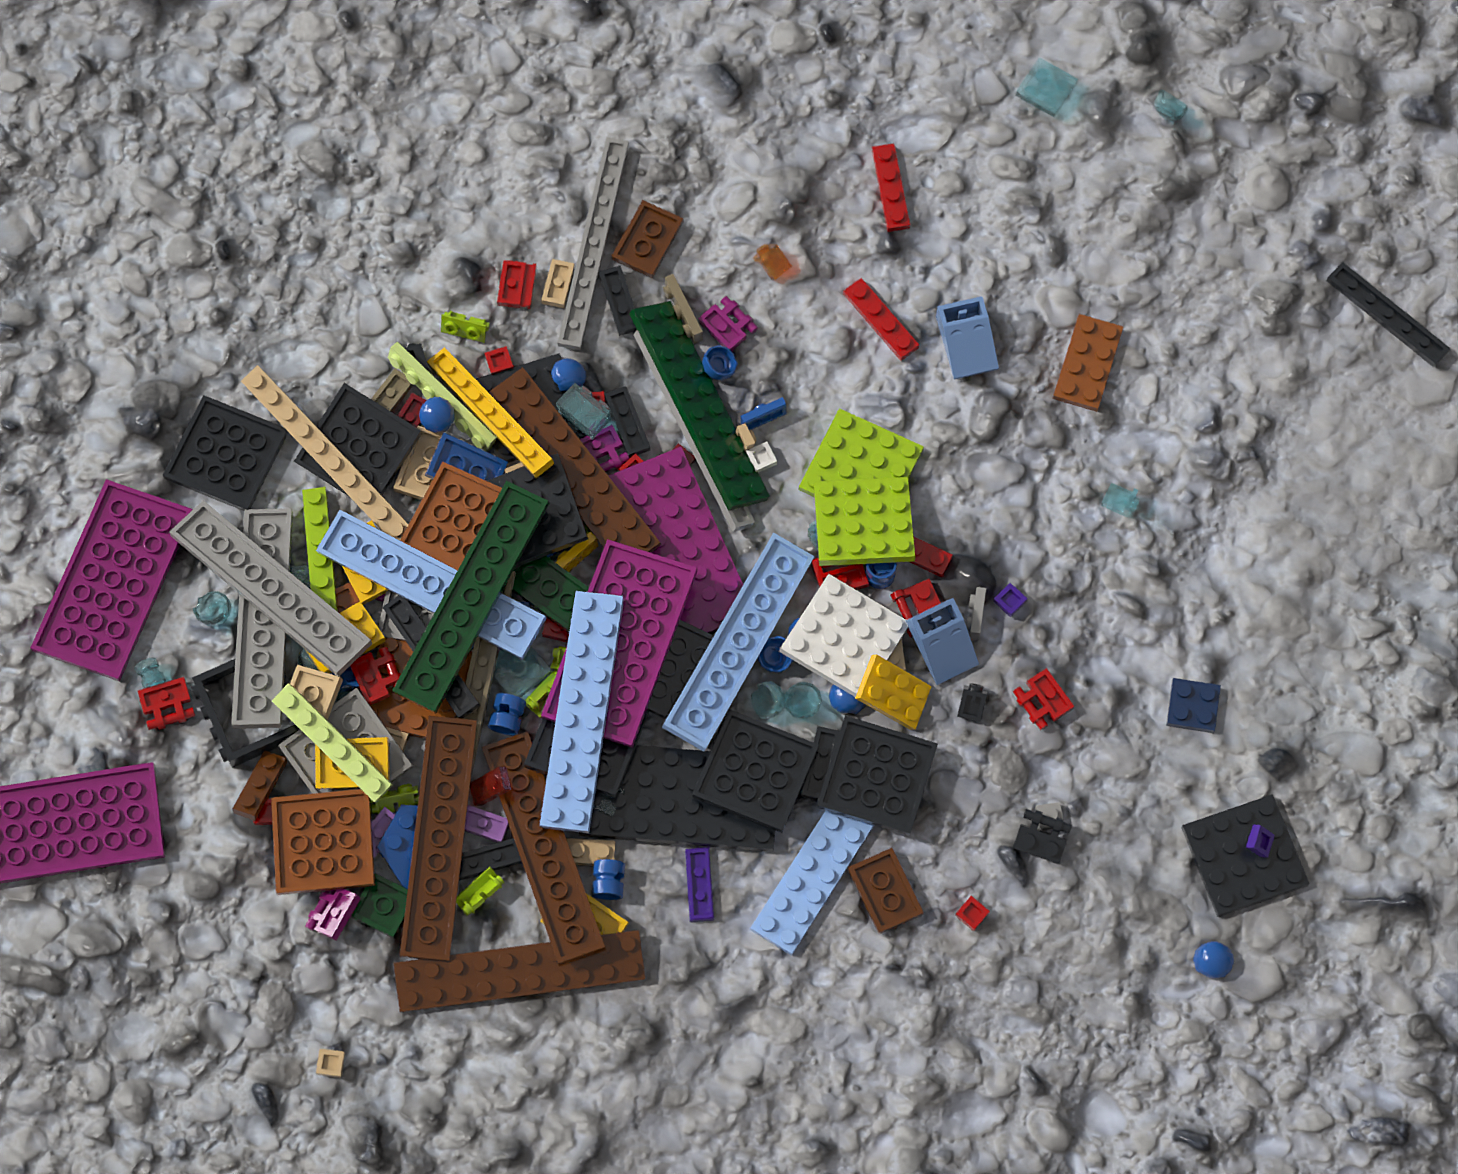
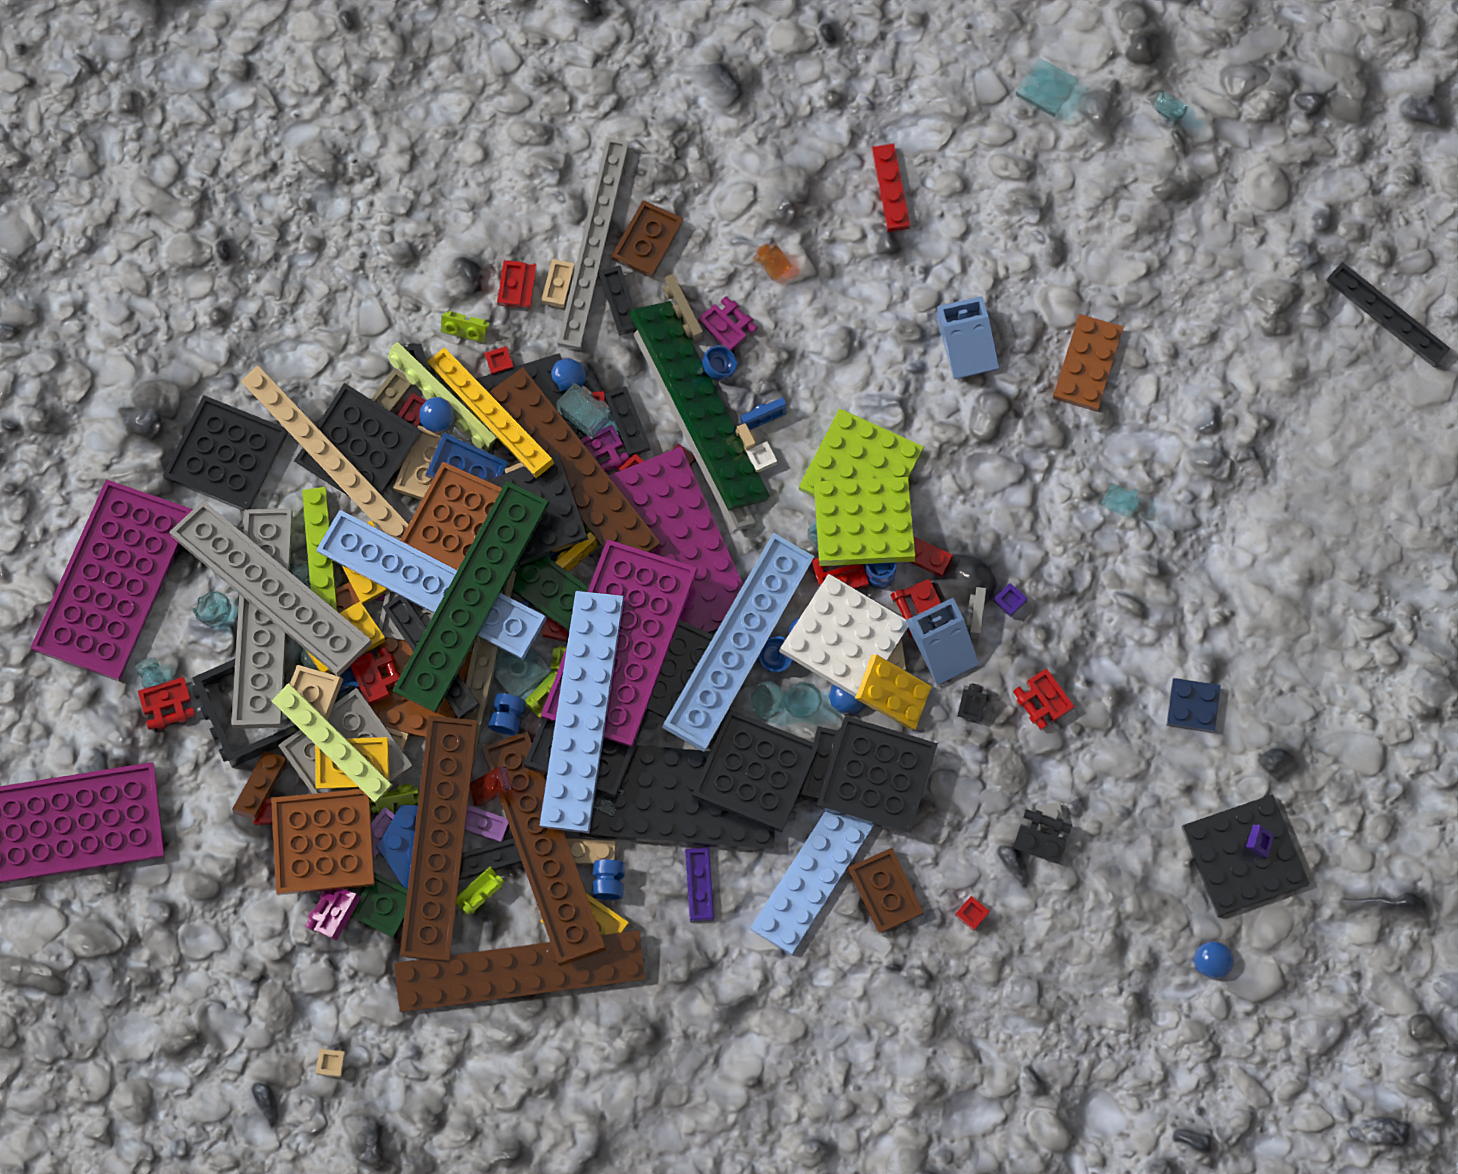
red plate [843,278,919,361] -> none

